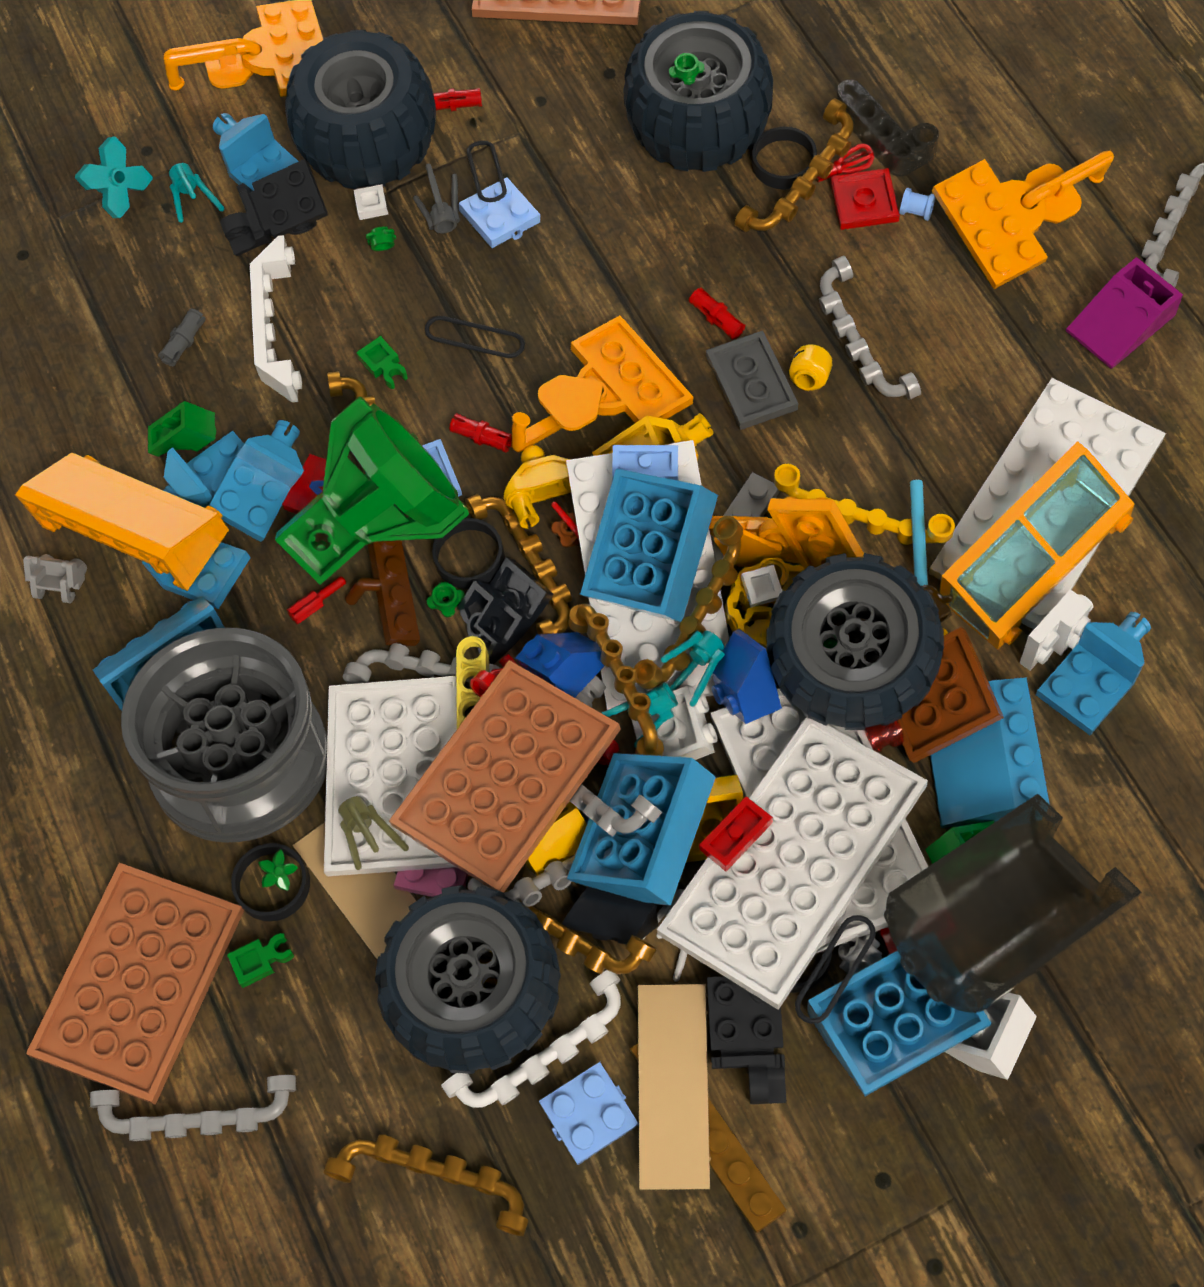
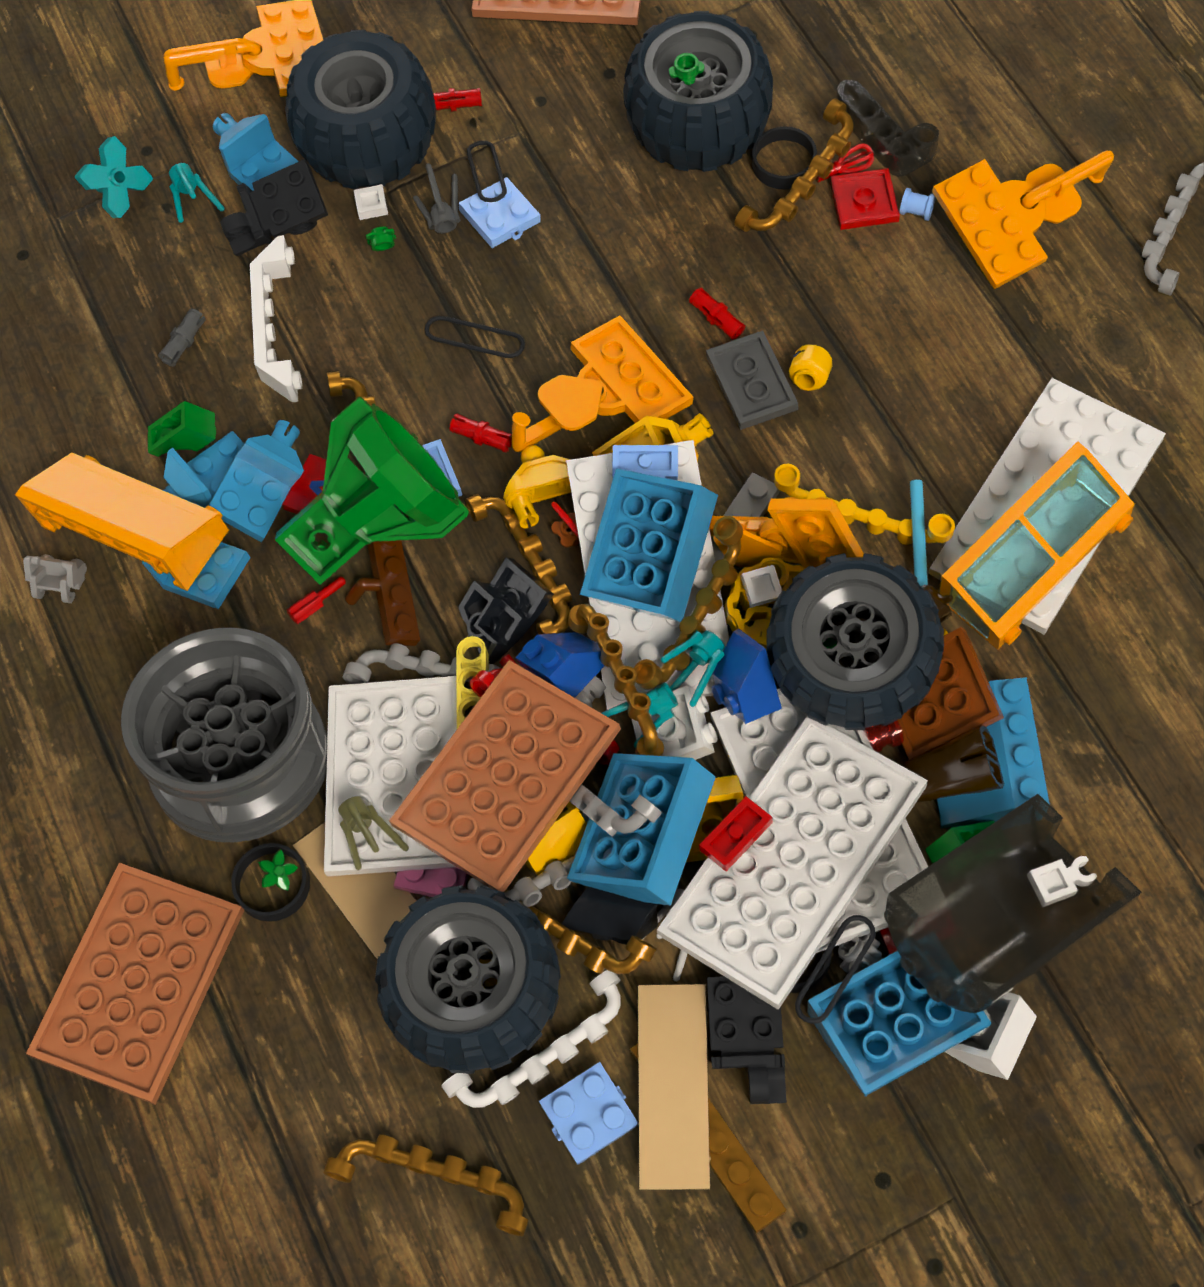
light grey bar [90,1075,296,1141] -> none
dark azure slope [92,596,225,711] -> none
green plate [227,933,294,988] -> none
green plate [356,336,408,389] -> none
green plate [427,582,465,617] -> none
black tyre [432,518,504,589] -> none
light grey bar [819,255,921,400] -> none
white plate [1020,589,1093,671] -> none
dark azure plate [1036,612,1151,735] -> none
magenta slope [1066,257,1183,369] -> none
none -> dark brown piece [902,725,1004,802]
none -> white plate [1027,856,1097,907]

